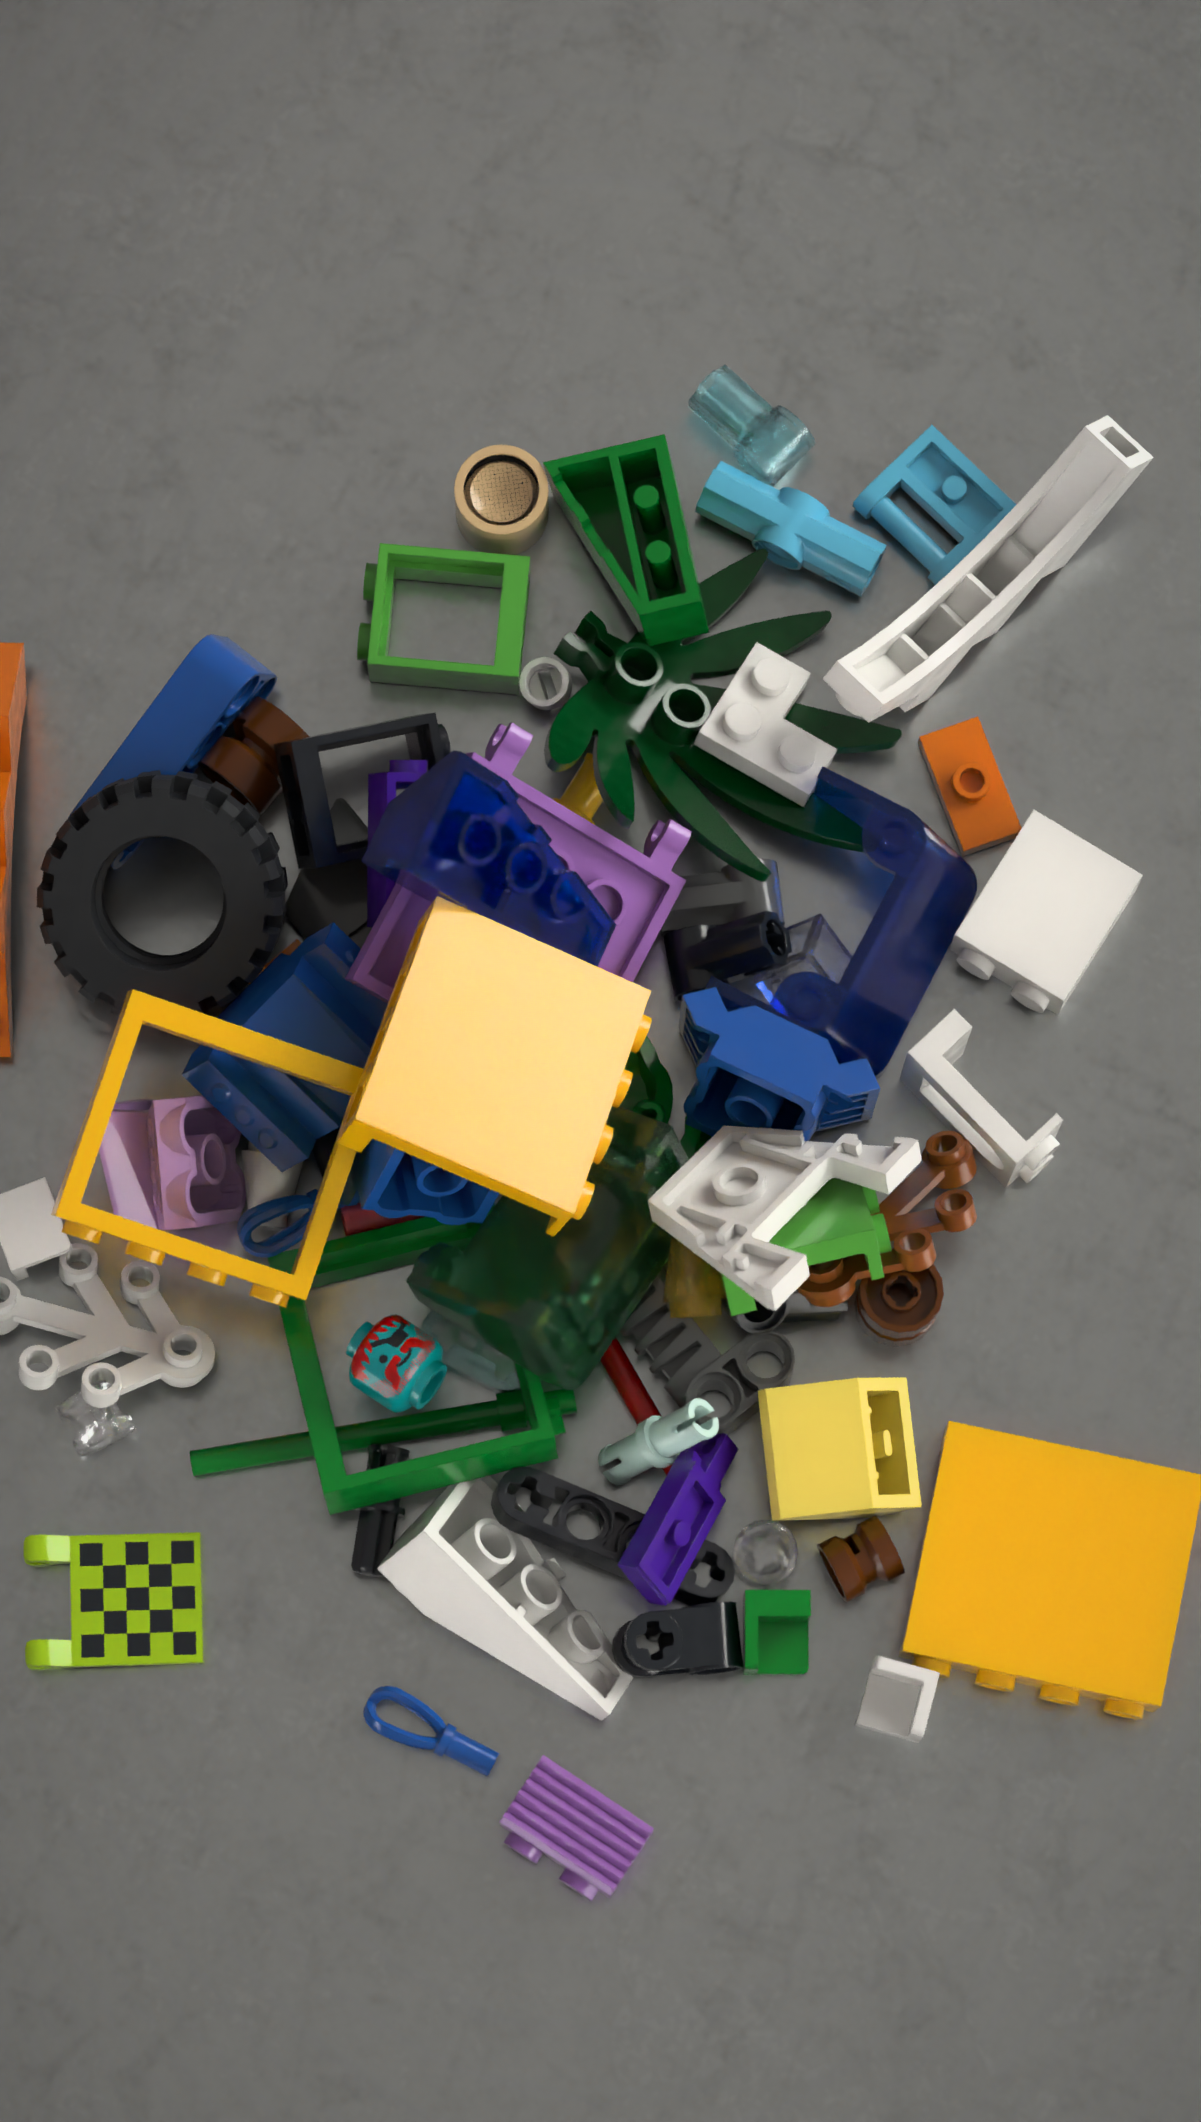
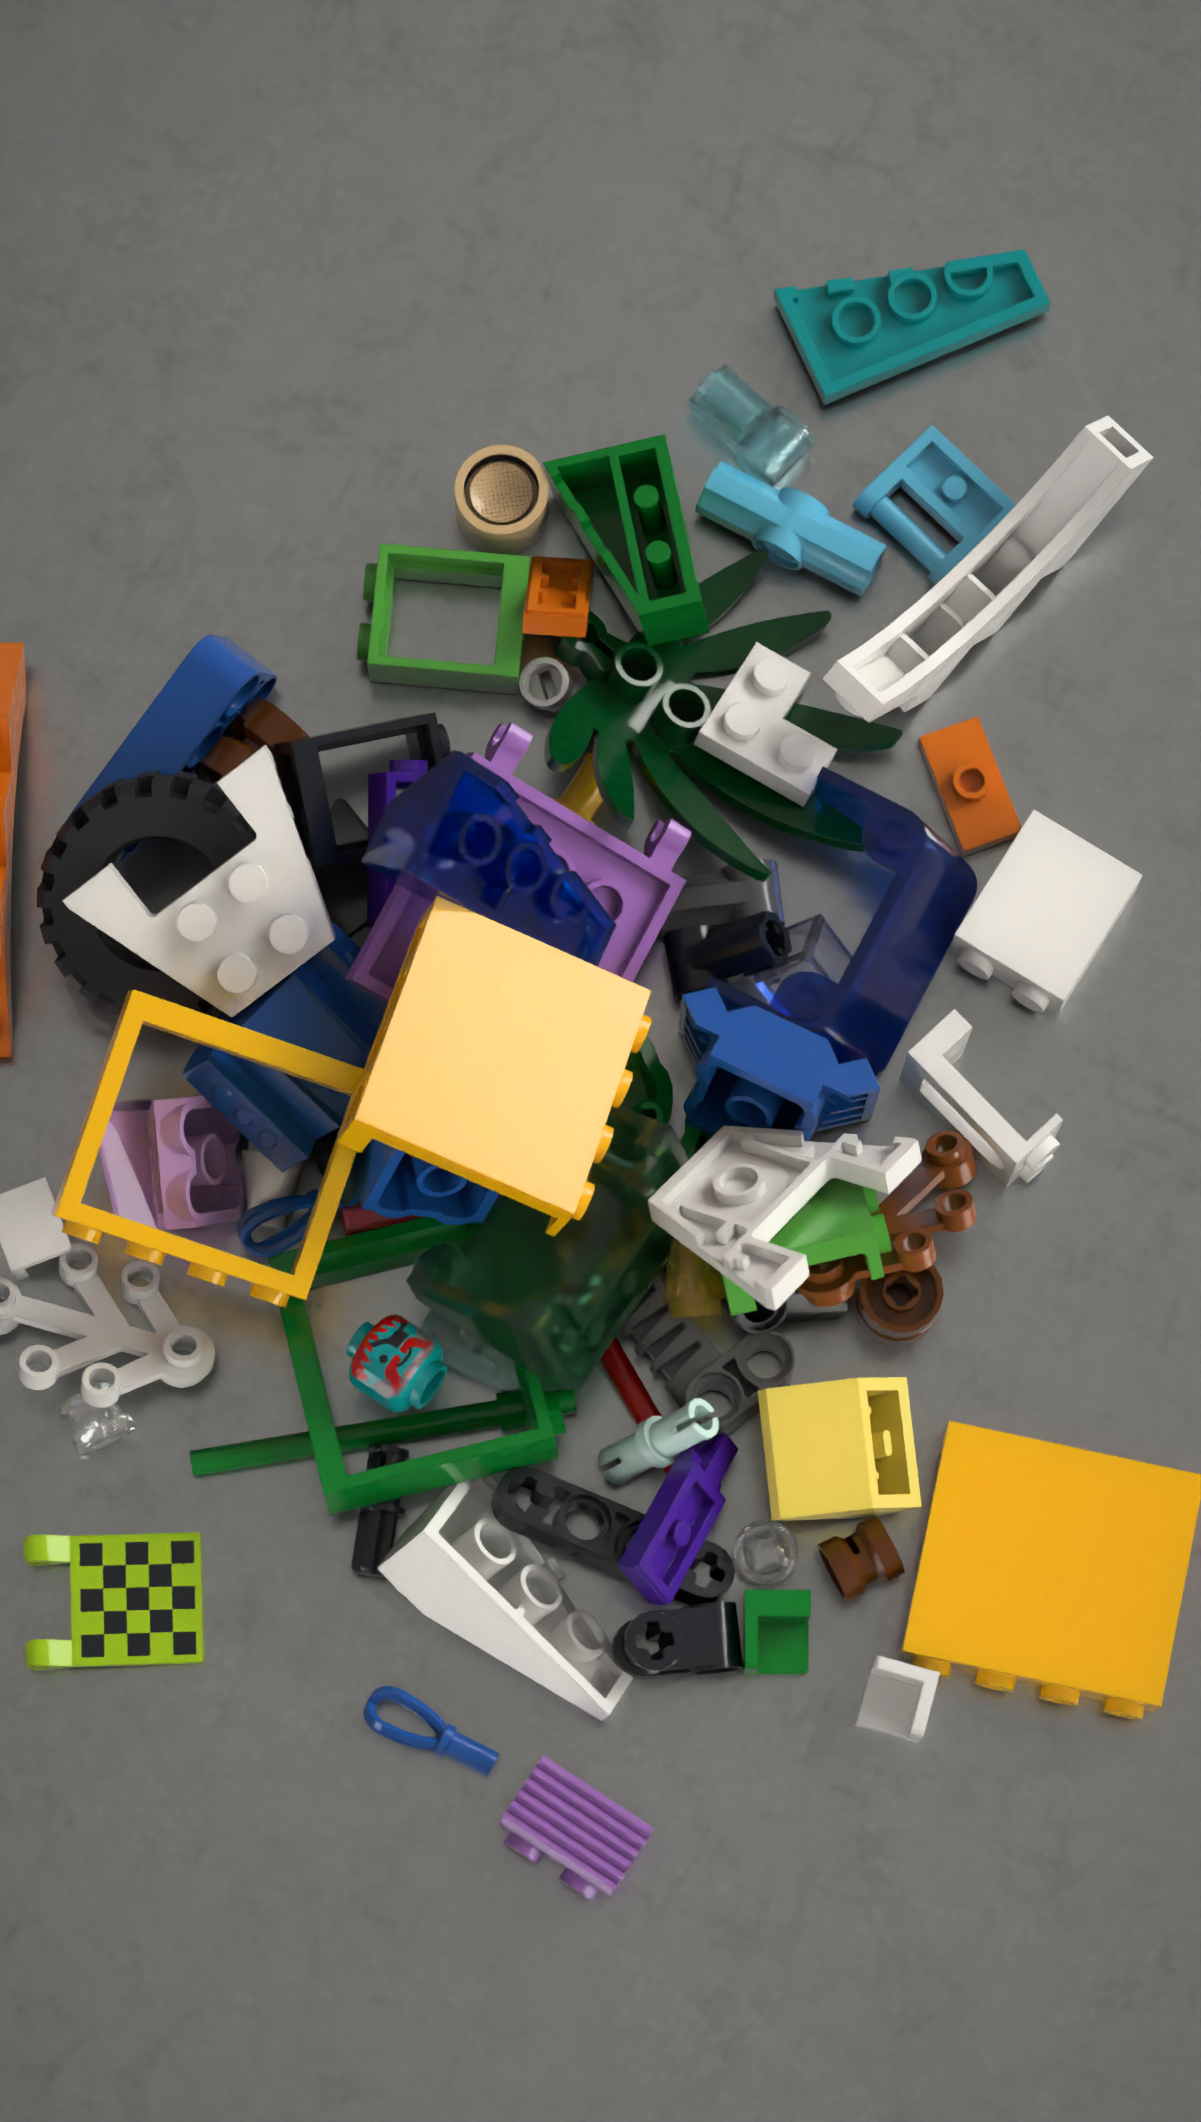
none -> white wing [63,745,336,1018]
none -> orange plate [522,556,594,638]
none -> teal wing [773,249,1051,405]

